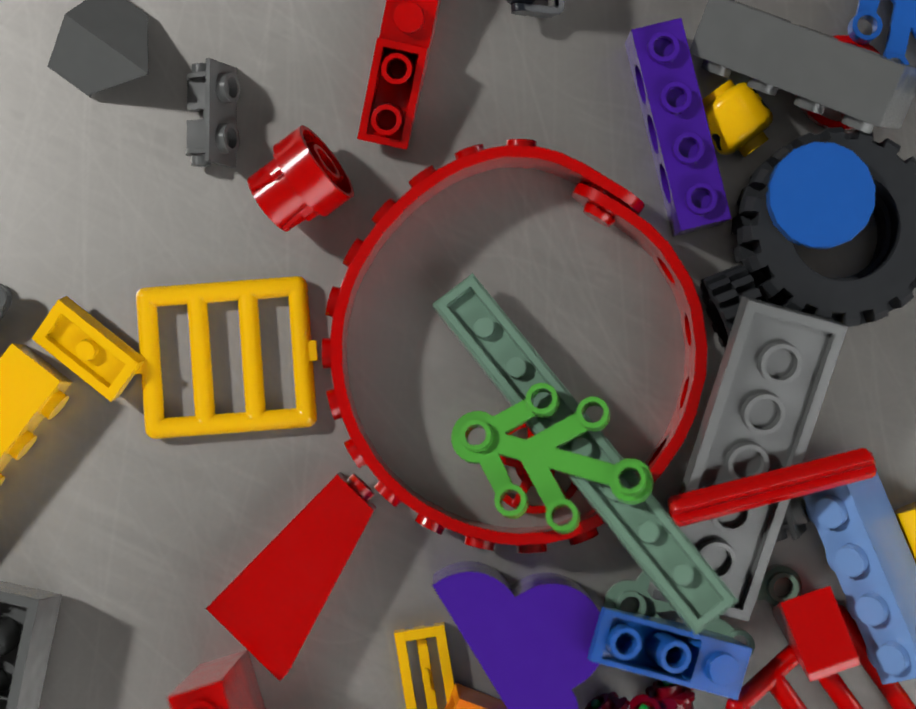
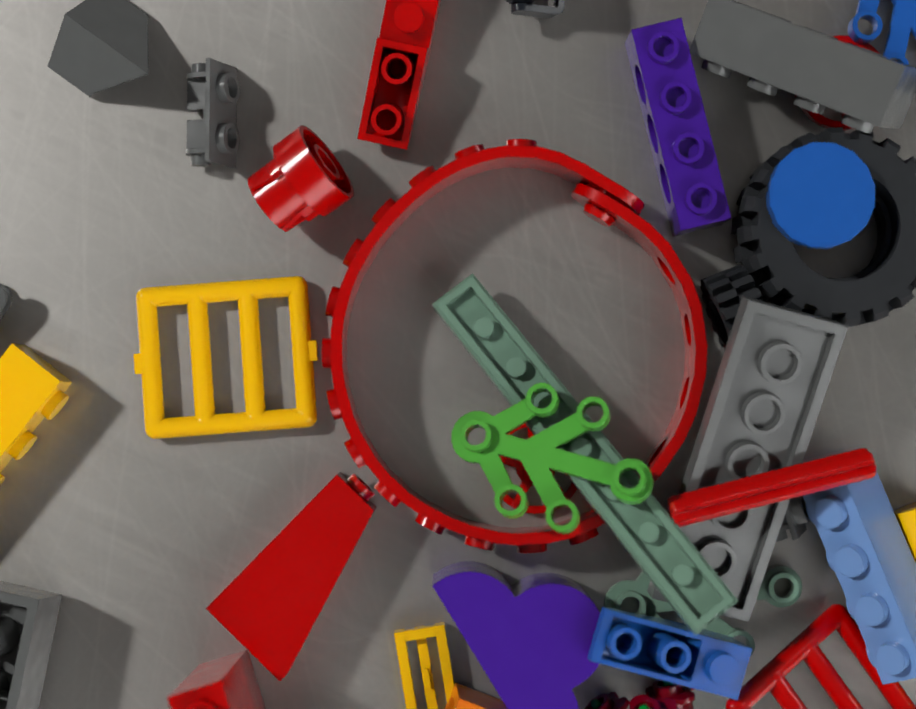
yellow plate [31,296,146,402] -> none
yellow head [702,79,773,158] -> none
red slope [772,586,860,682] -> none

